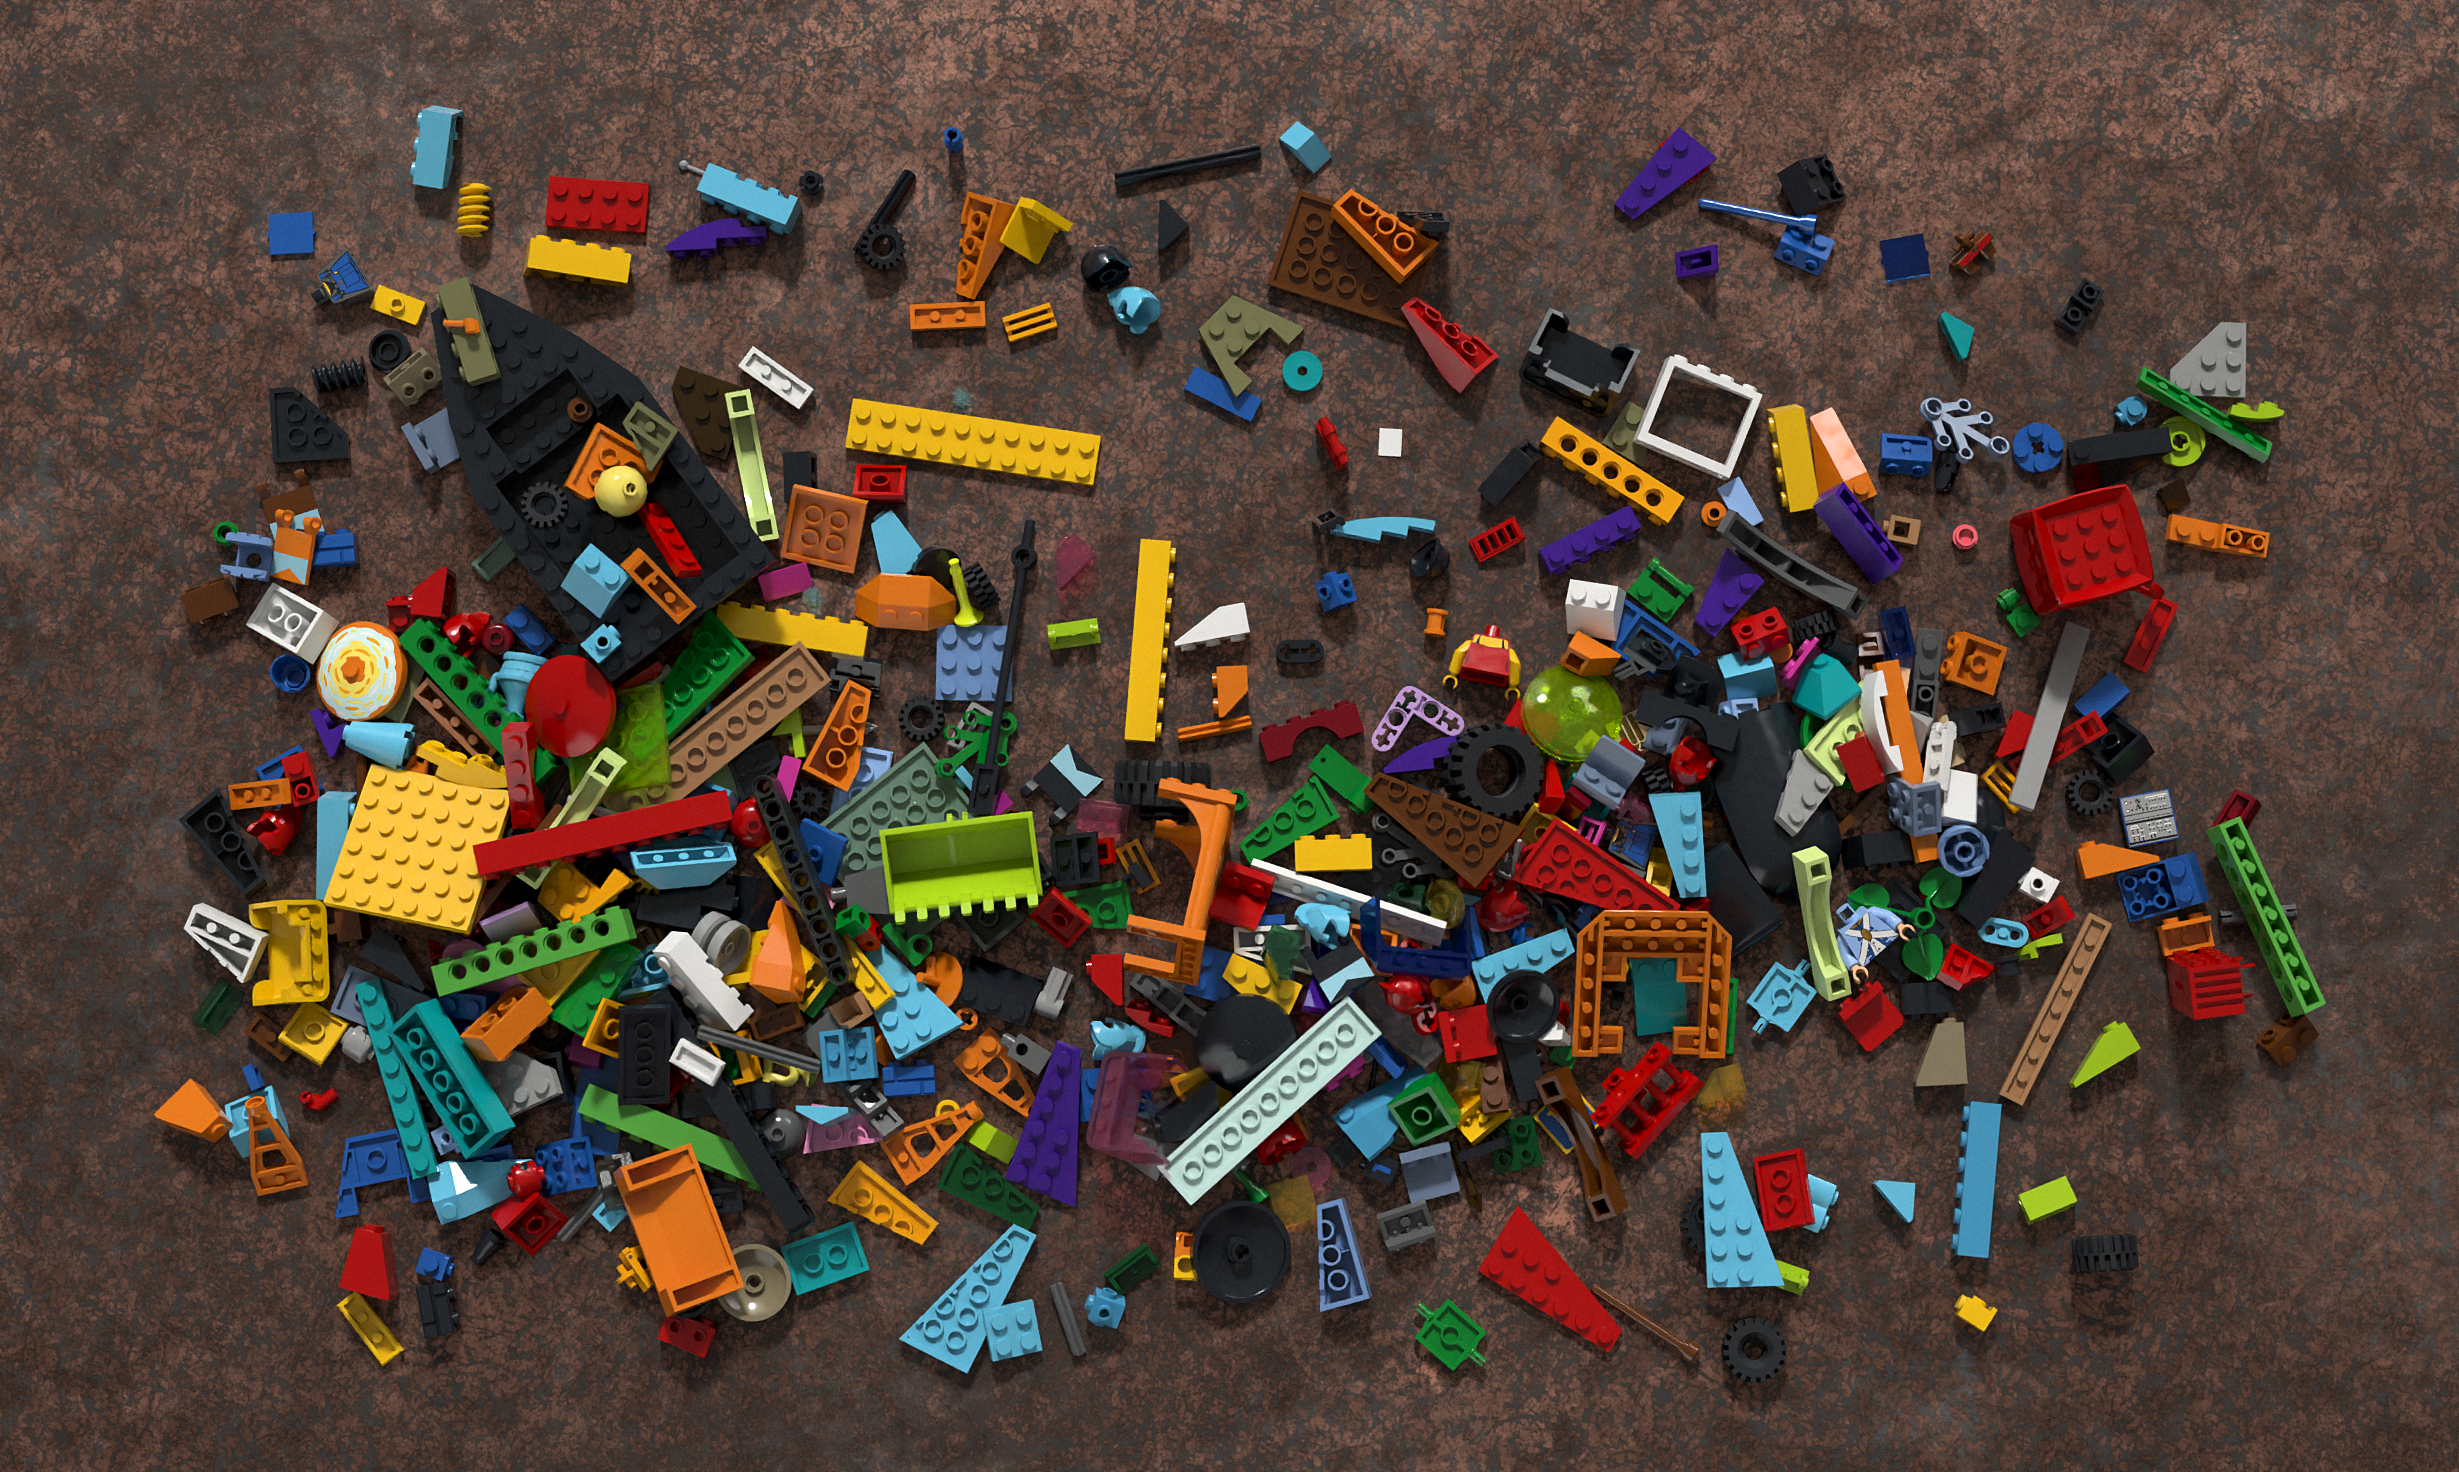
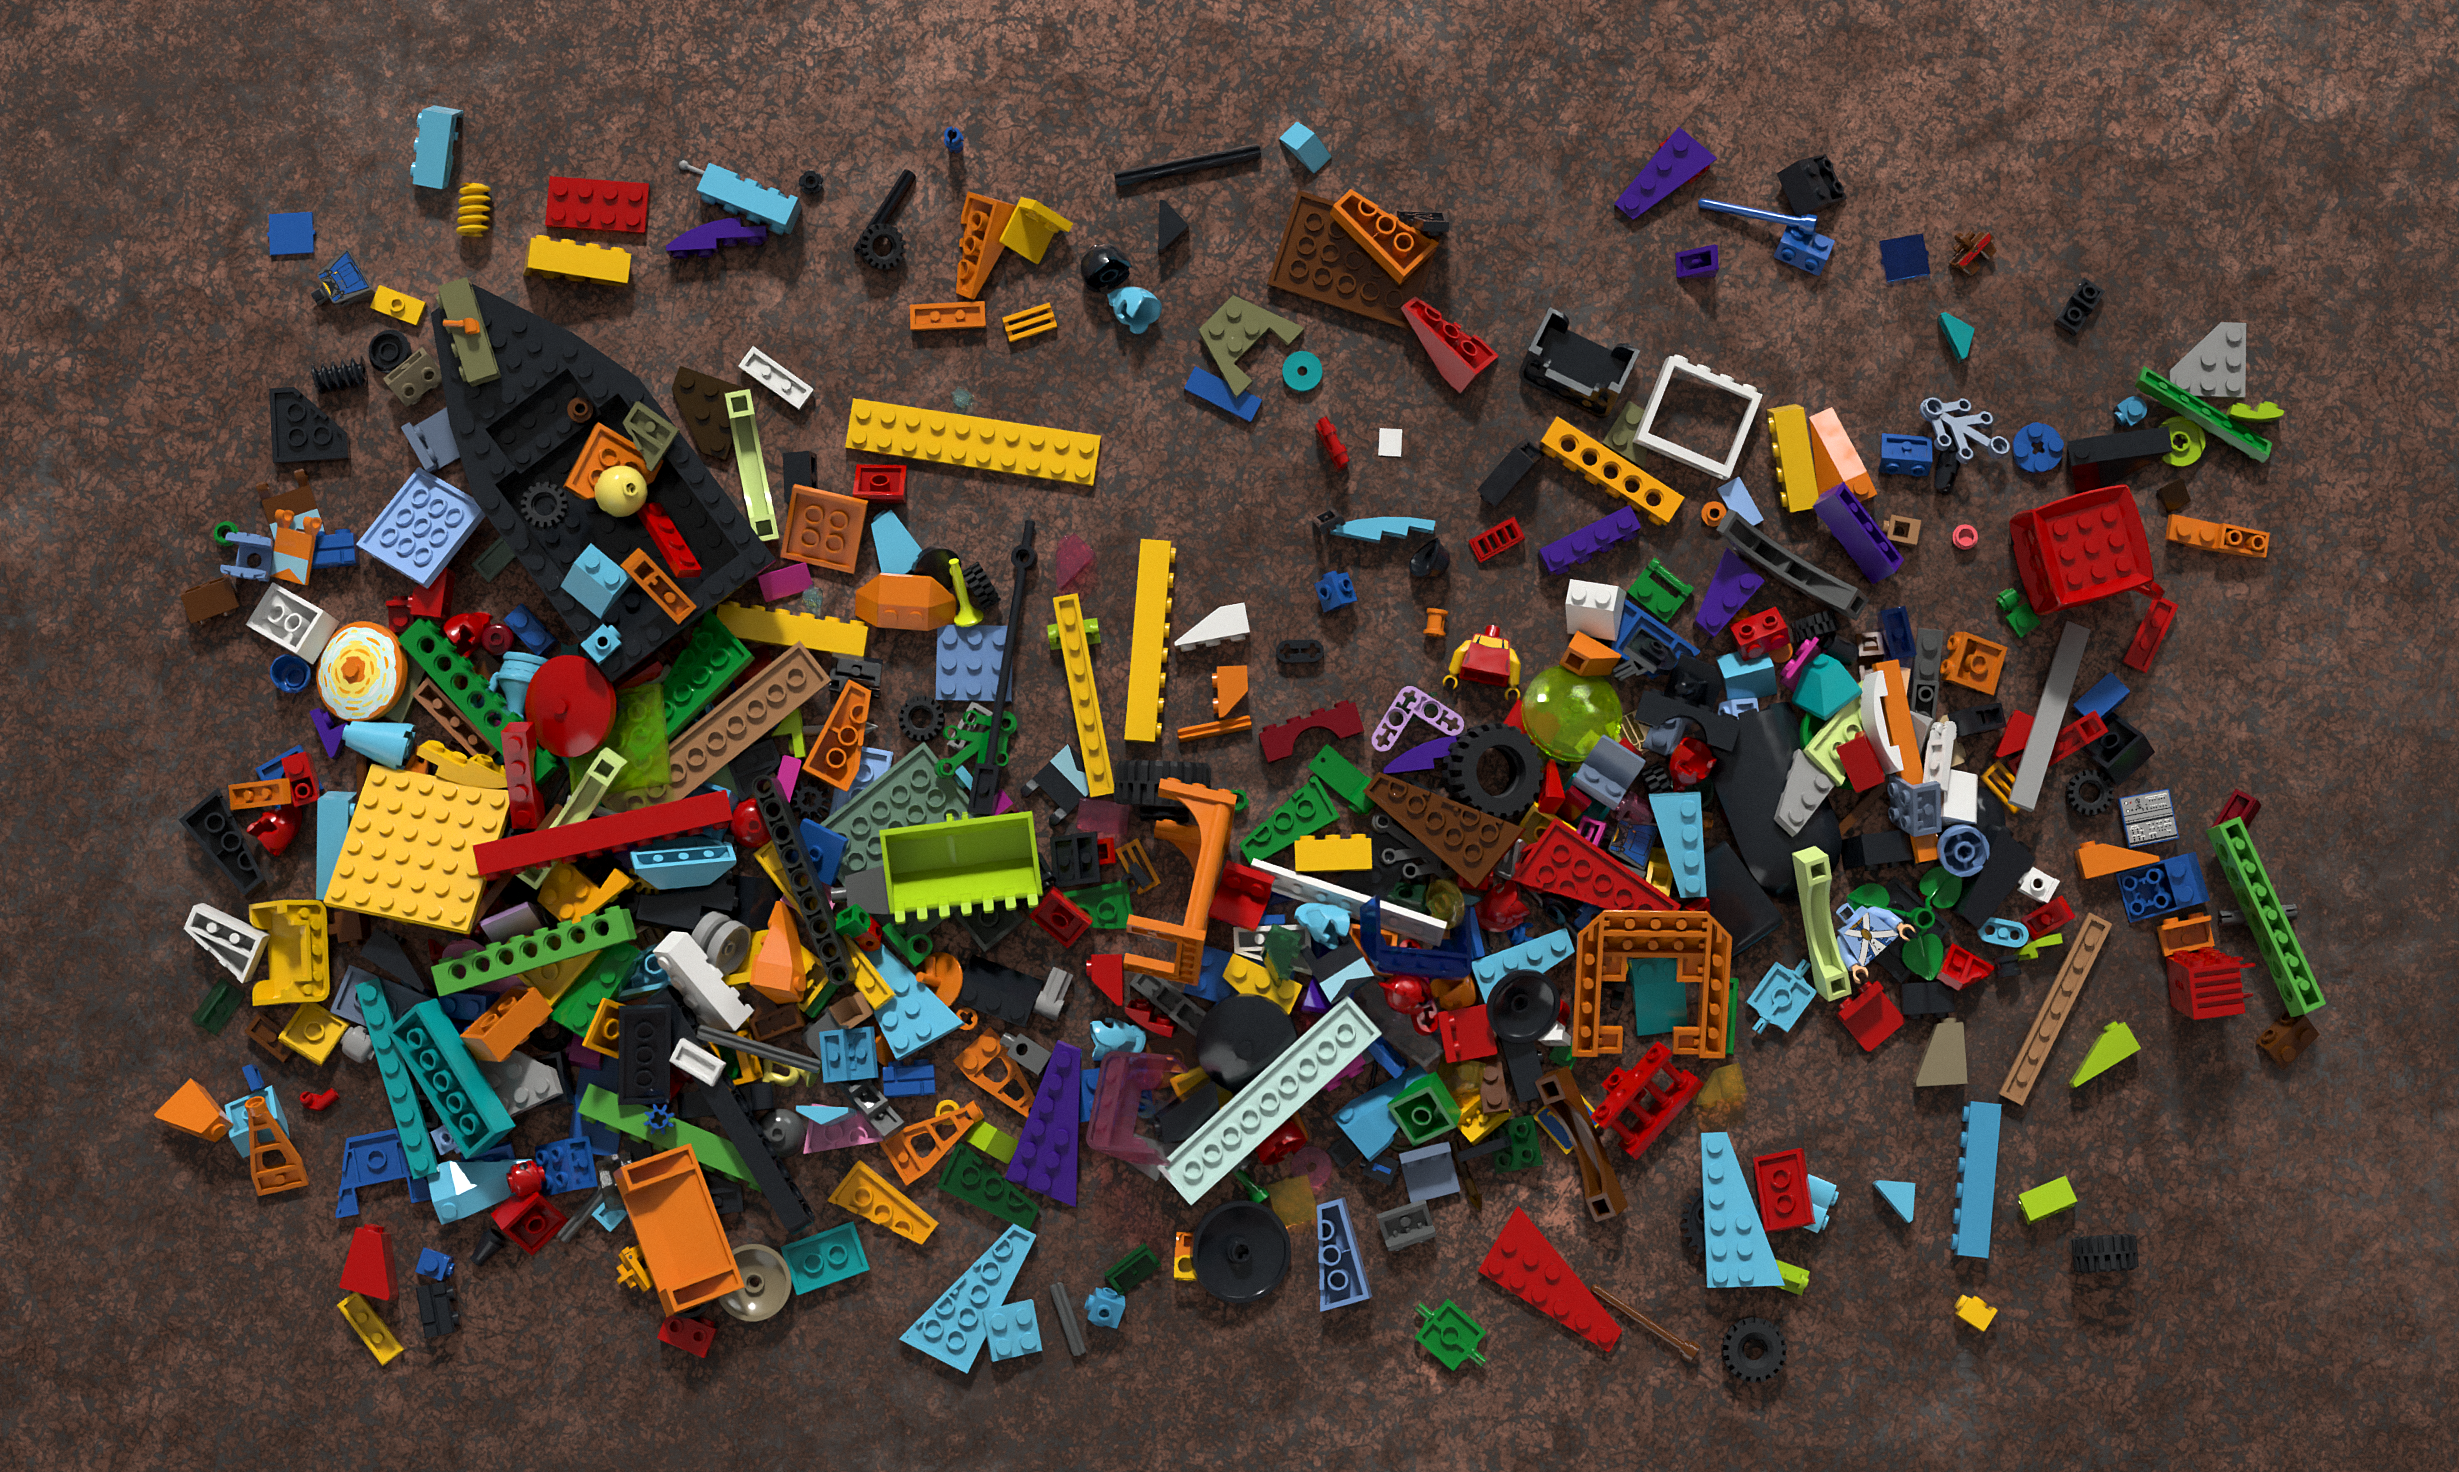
none -> light blue plate [356,467,486,589]
none -> blue gear [643,1104,675,1135]
none -> yellow plate [1053,593,1114,797]

